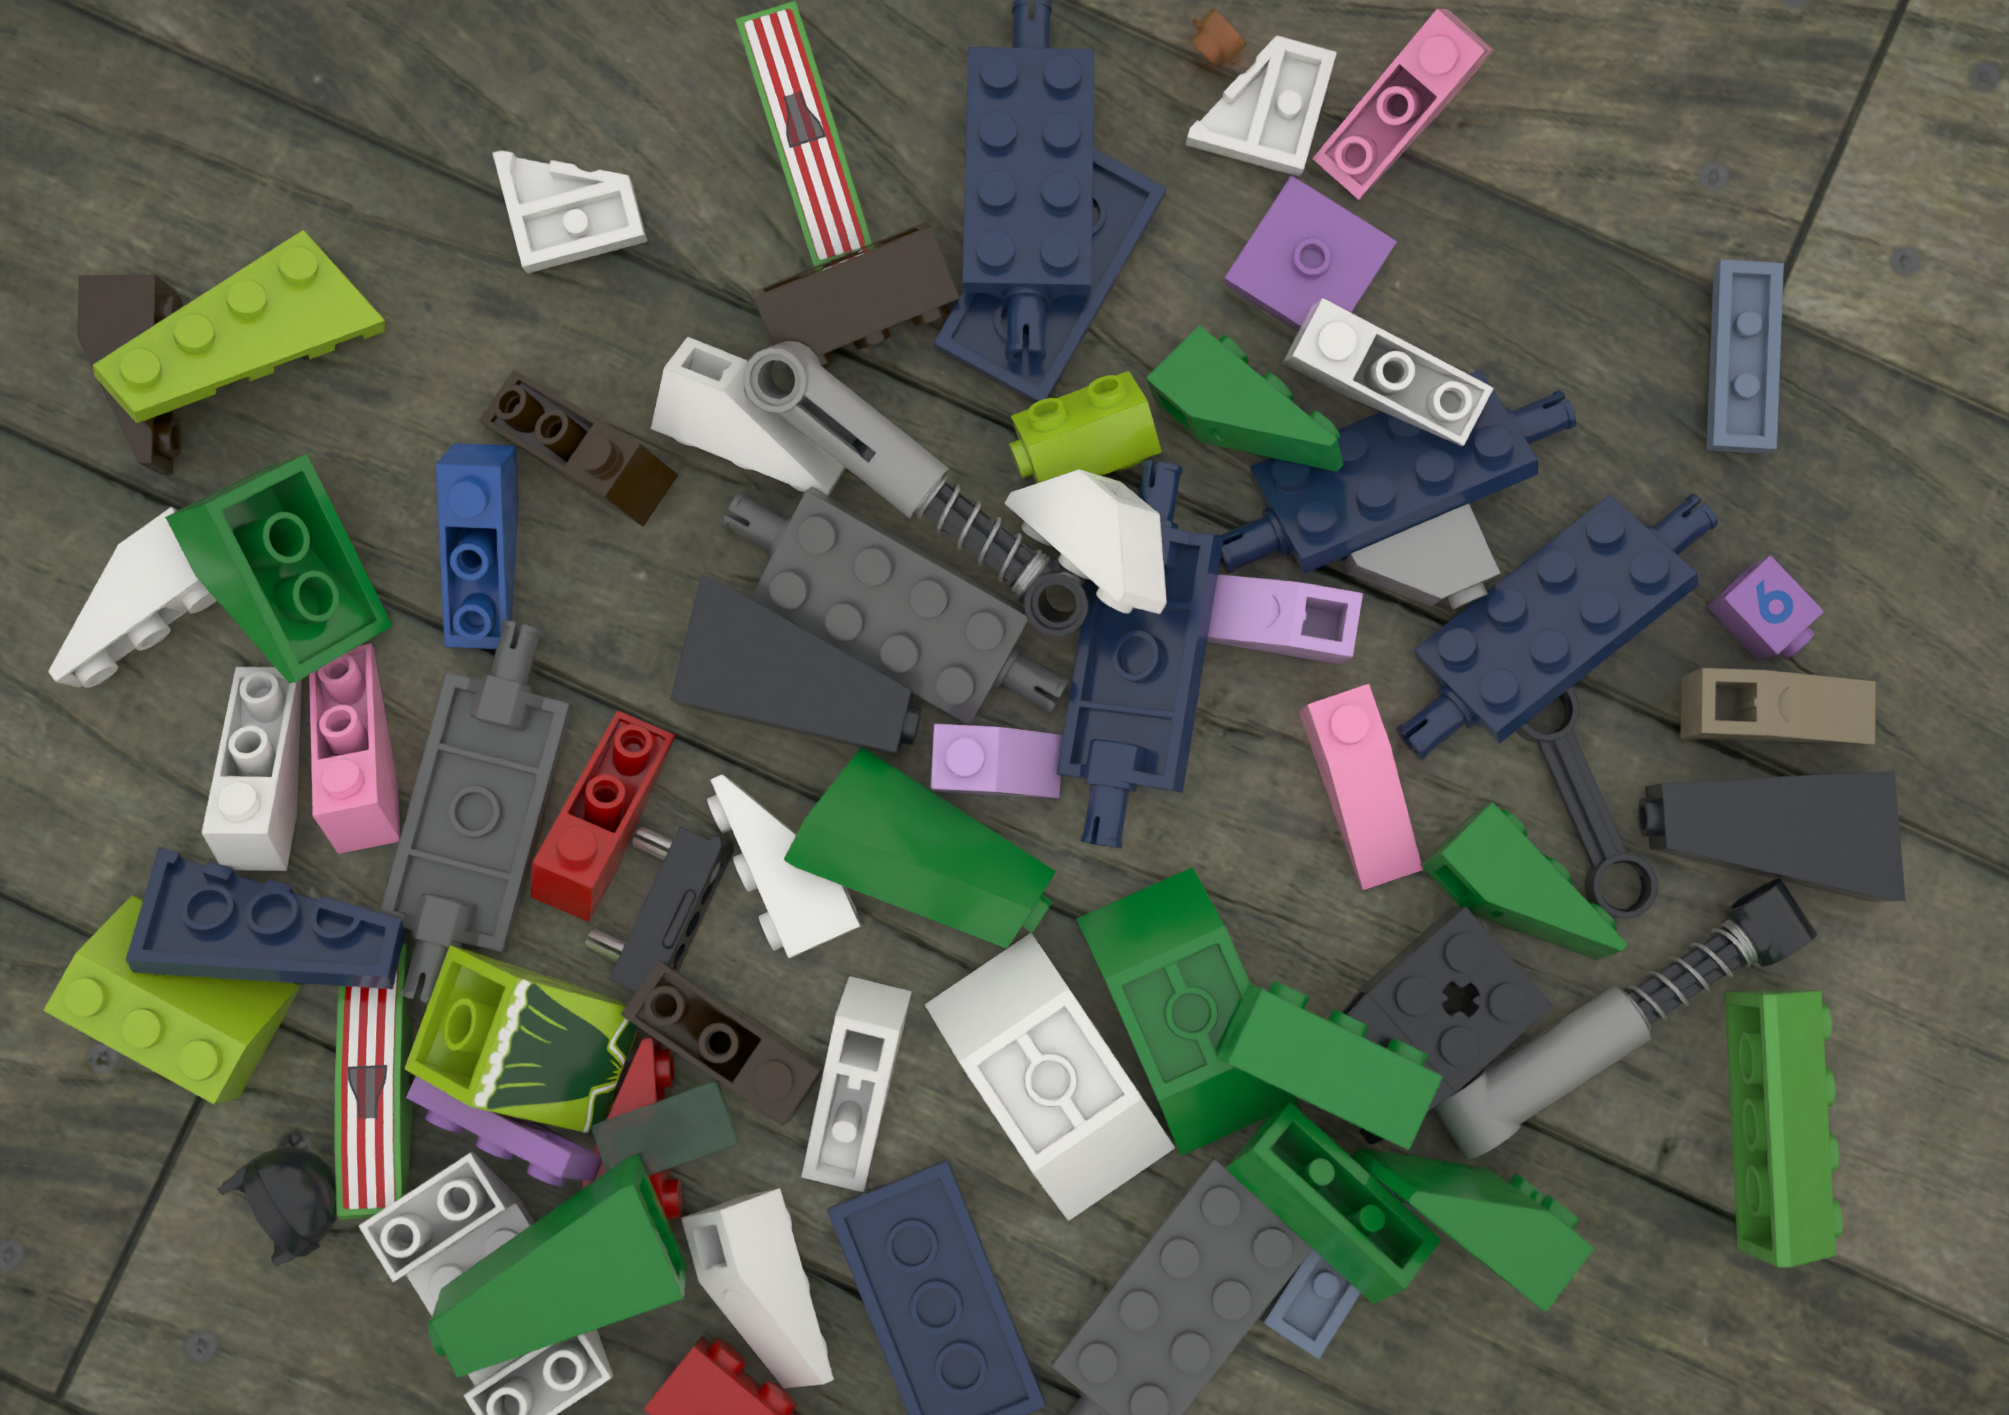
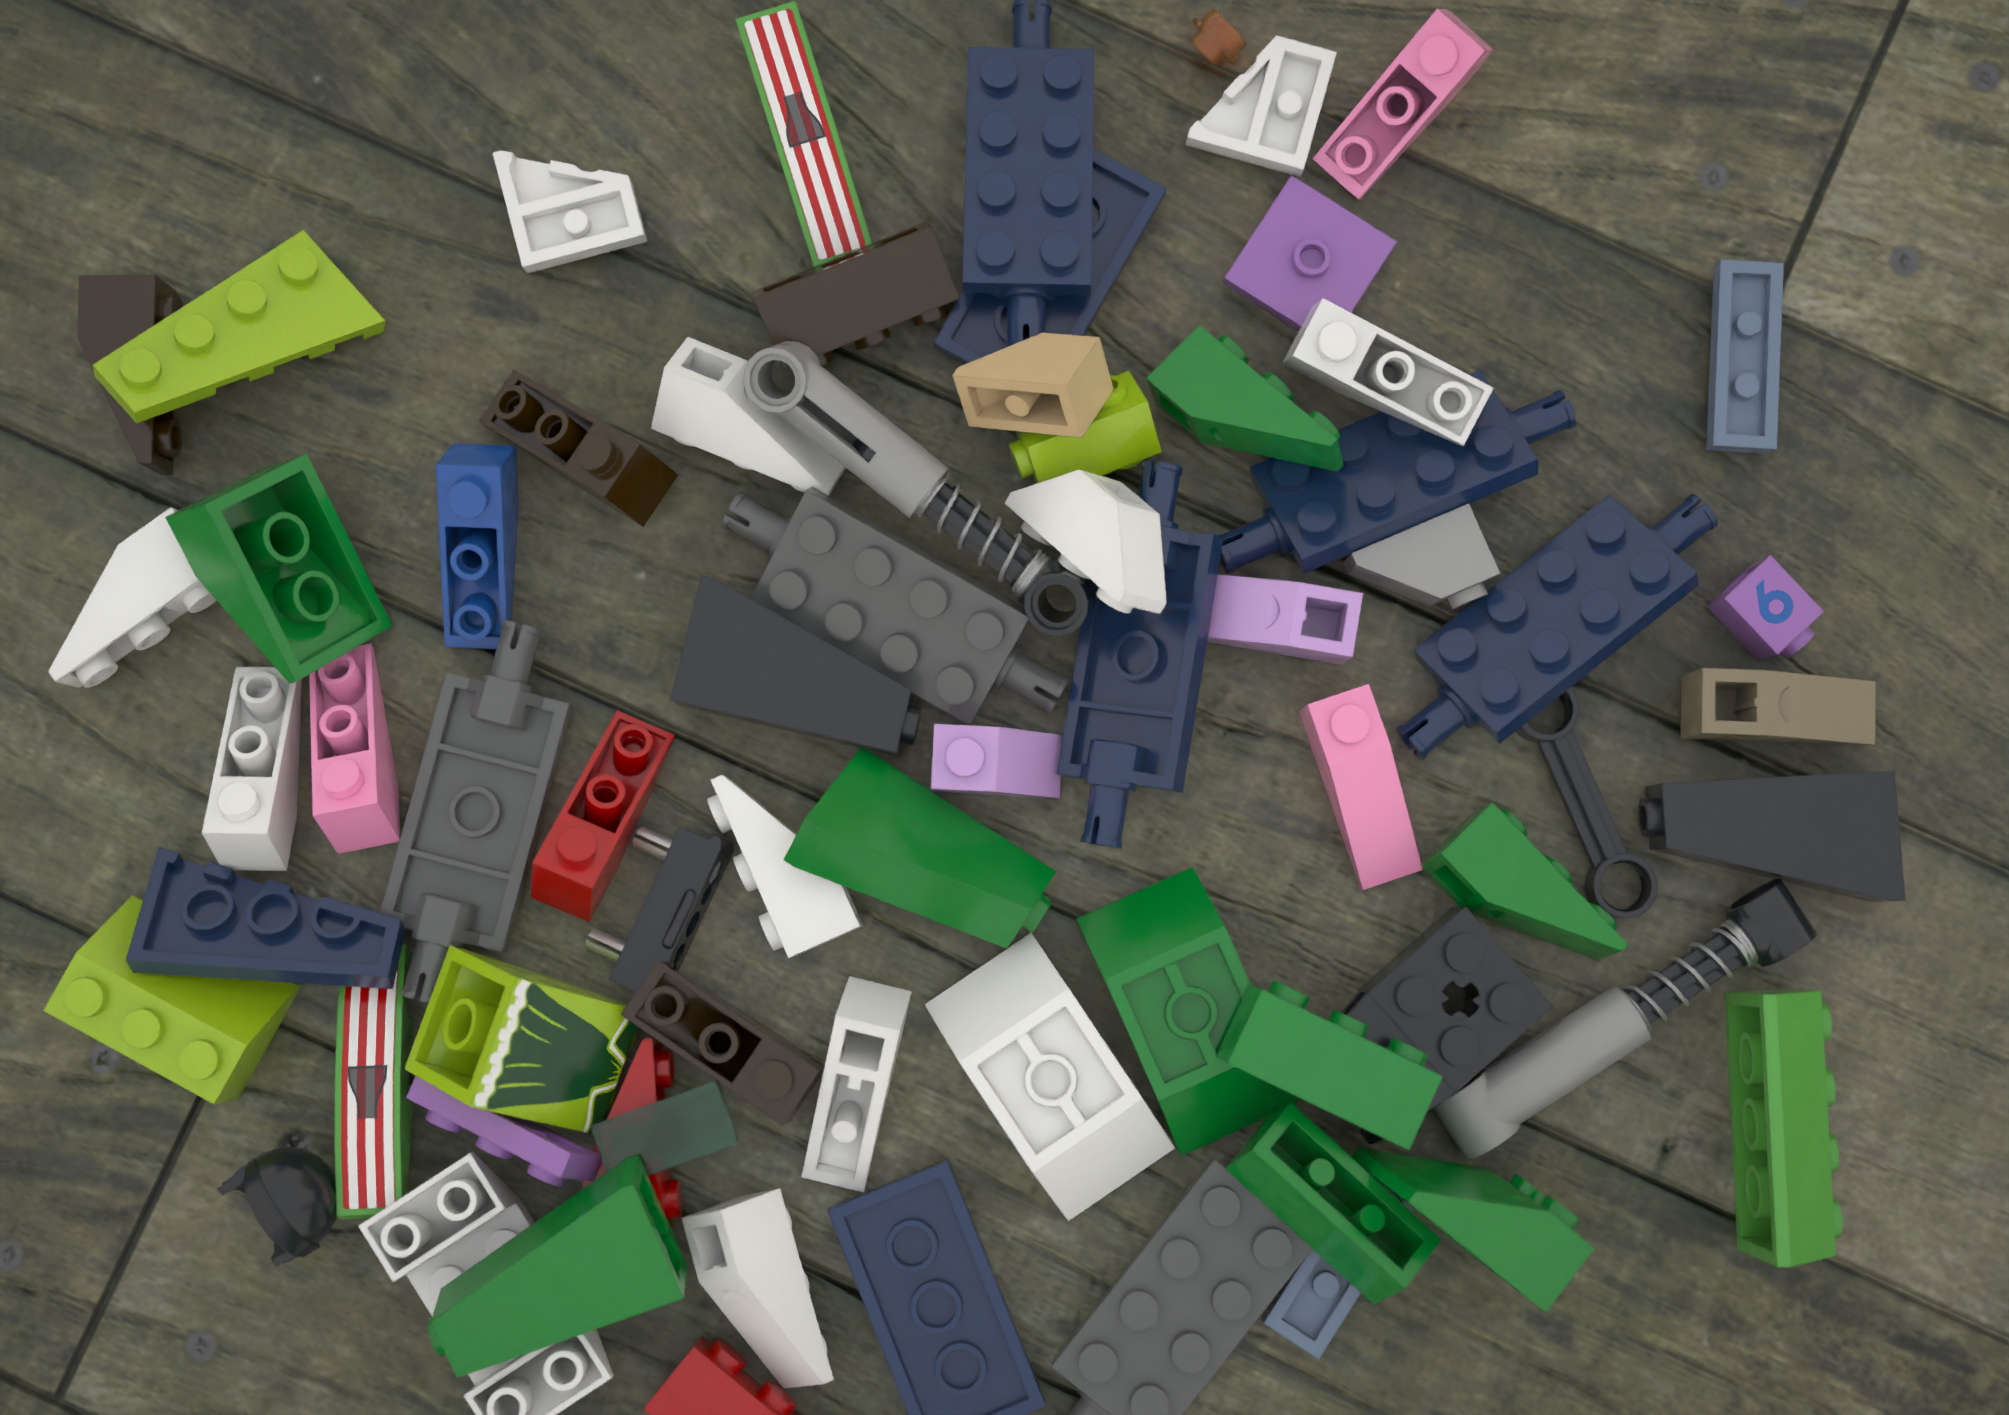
none -> tan slope [952,333,1114,438]

